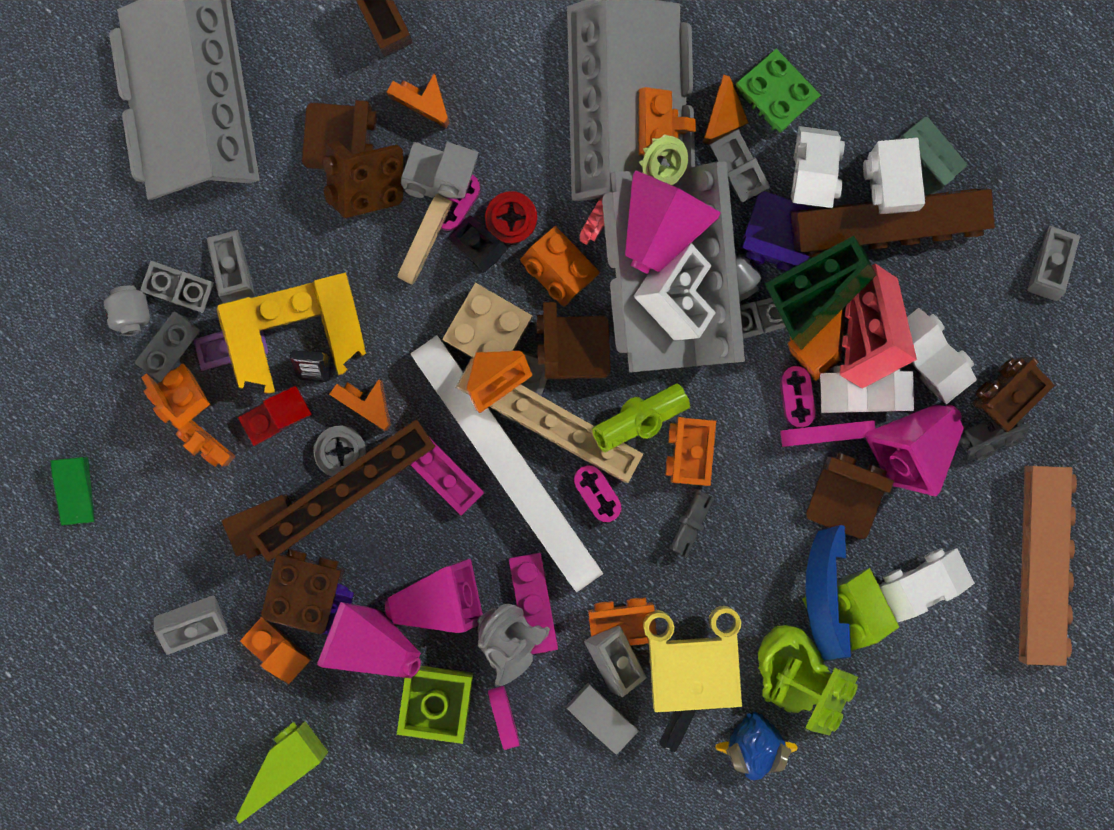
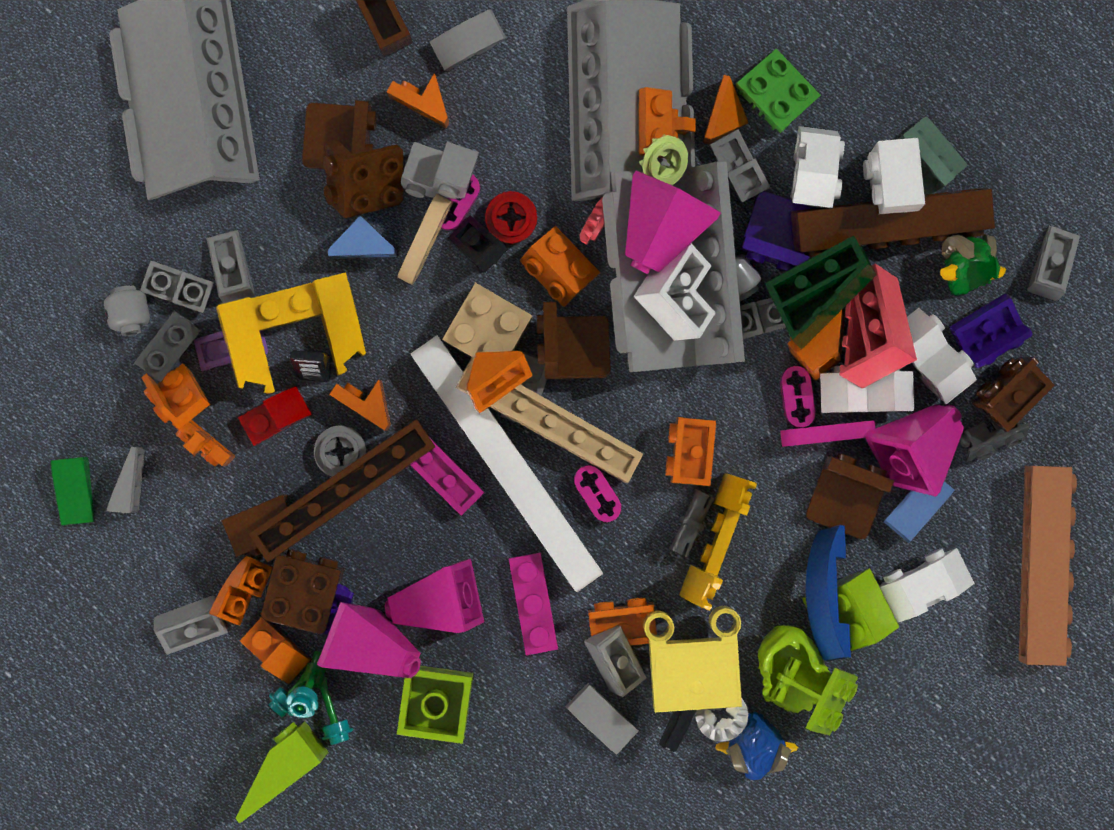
light grey helmet [477,604,550,686] -> none
dark pink beam [488,686,520,750] -> none
lime piece [592,383,690,452] -> none
none -> light grey slope [106,447,145,513]
none -> orange slope [209,556,273,626]
none -> teal plant [268,651,353,745]
none -> medium blue slope [328,216,397,259]
none -> light grey slope [430,9,507,71]
none -> yellow wedge [679,473,757,611]
none -> white gear [695,698,748,742]
none -> medium blue slope [884,481,955,543]
none -> green hair [940,234,1006,296]
none -> dark purple bracket [949,294,1033,368]

